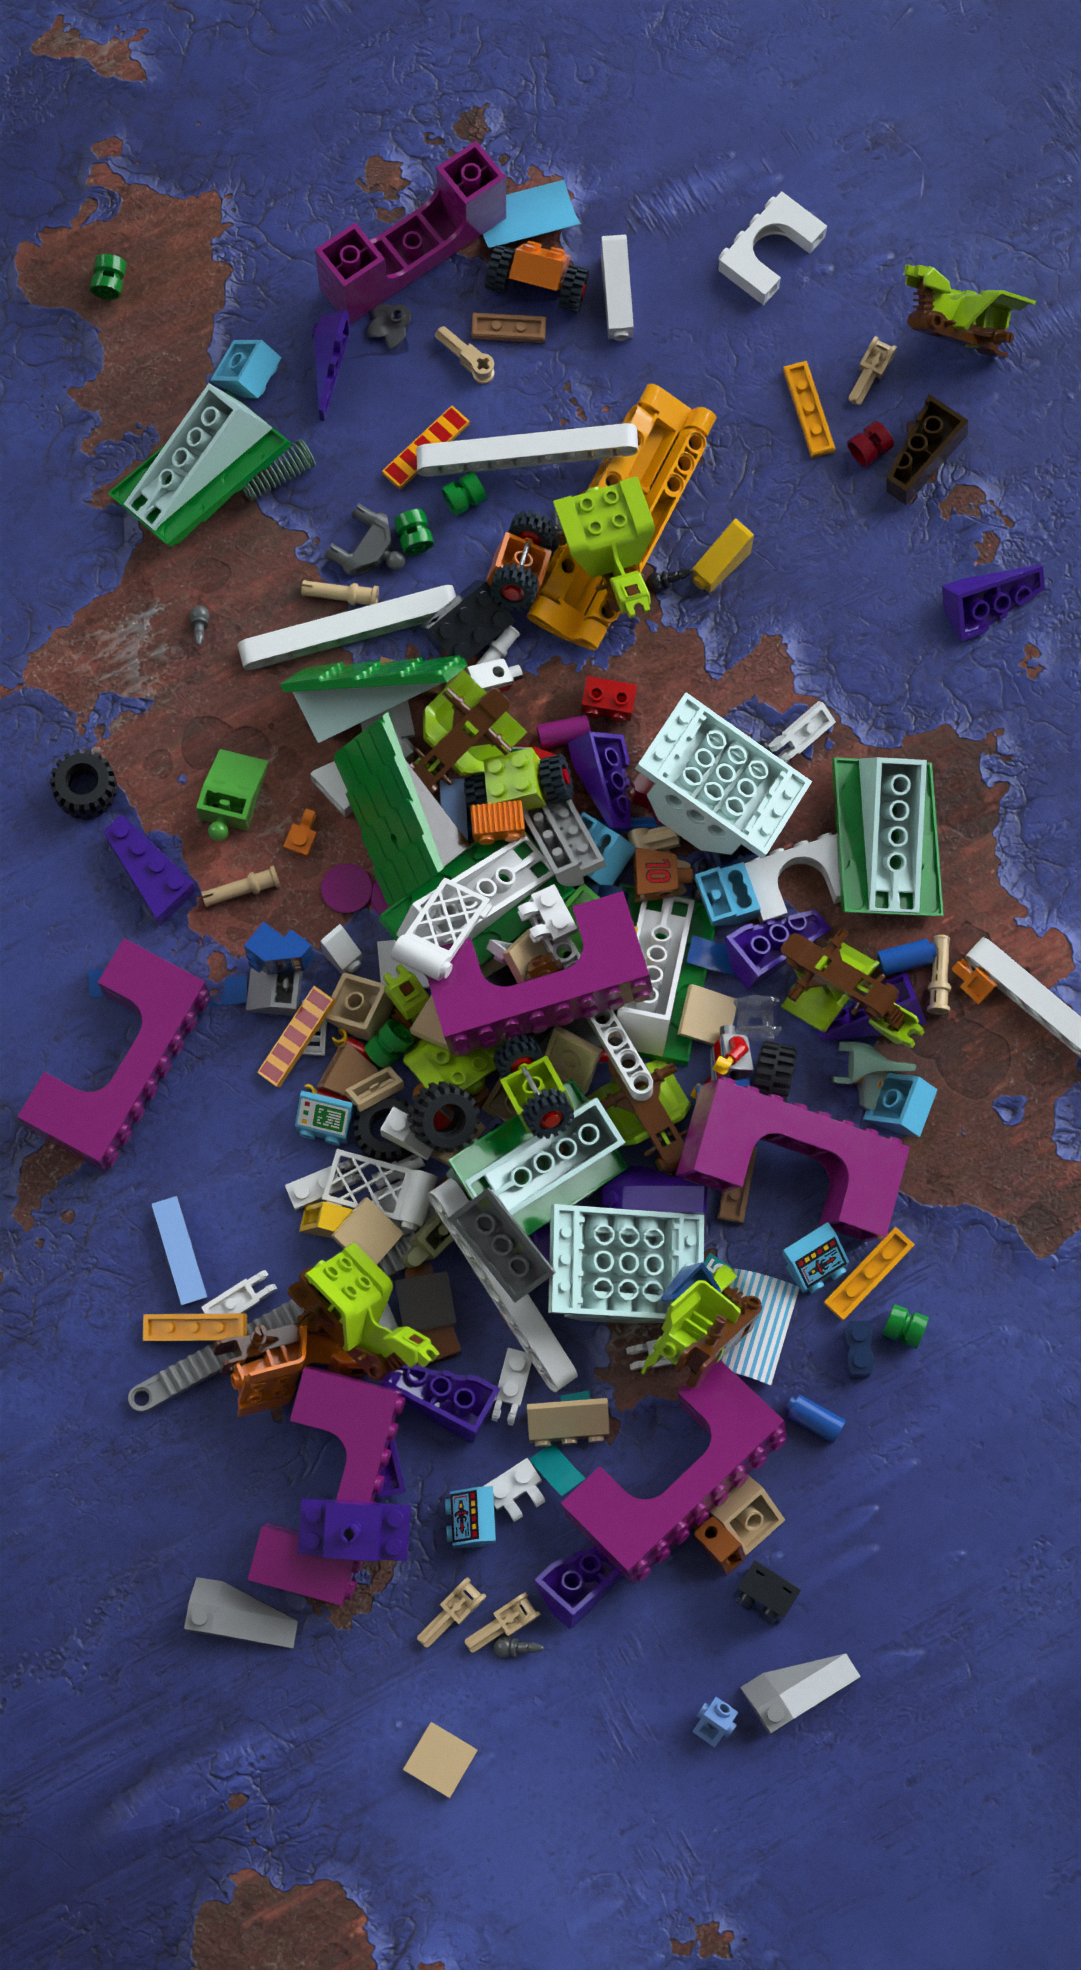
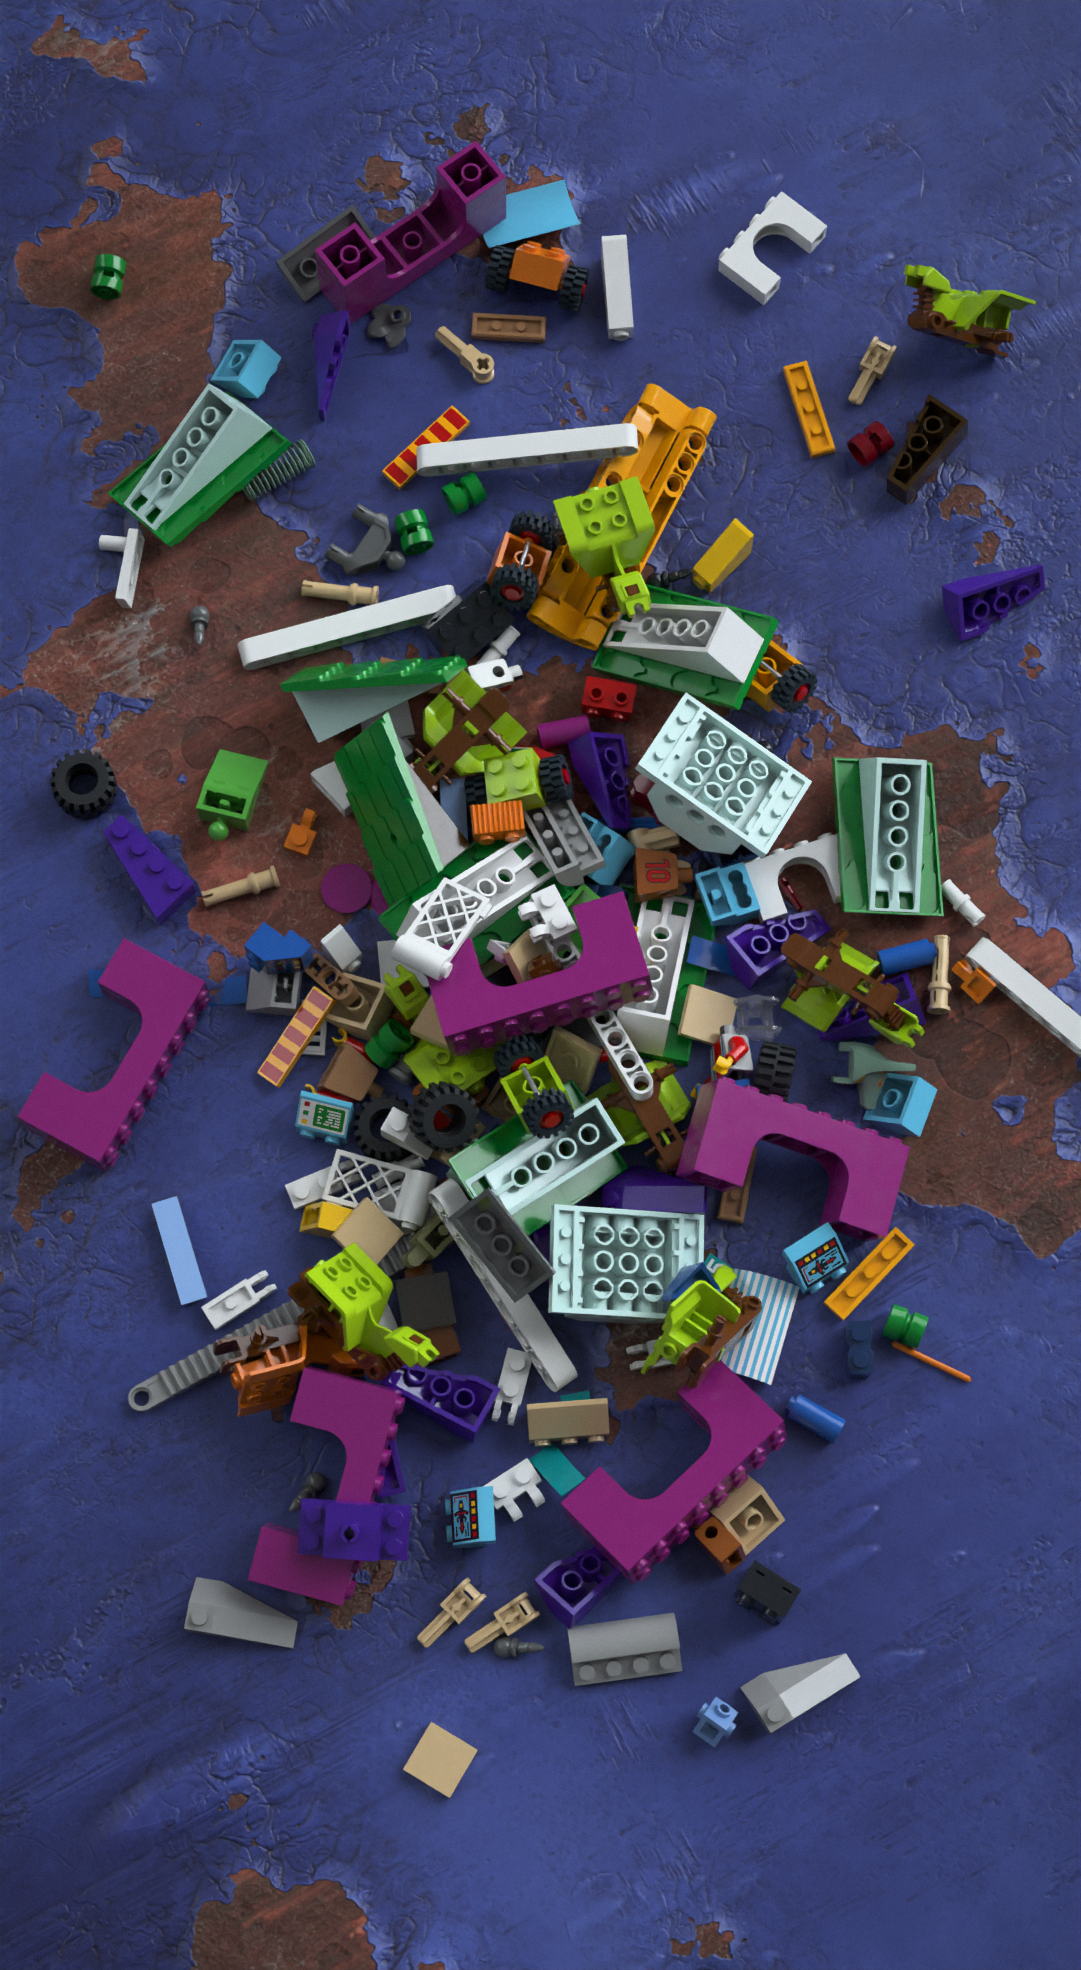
light orange plate [143,1313,247,1341] -> none
tan tile [345,1066,404,1112] -> none
white hinge [768,701,836,762] -> none
none -> white piece [99,528,145,608]
none -> dark grey slope [275,205,375,303]
none -> dark grey bar [289,1472,327,1512]
none -> medium nougat beam [305,953,359,1006]
none -> light grey wheel [388,1054,414,1086]
none -> light grey brick [567,1613,682,1686]
none -> piece [591,584,779,710]
none -> brick [746,640,818,713]
none -> dark red pin [778,877,804,911]
none -> orange axle [890,1341,972,1382]
none -> white pin [941,879,985,927]

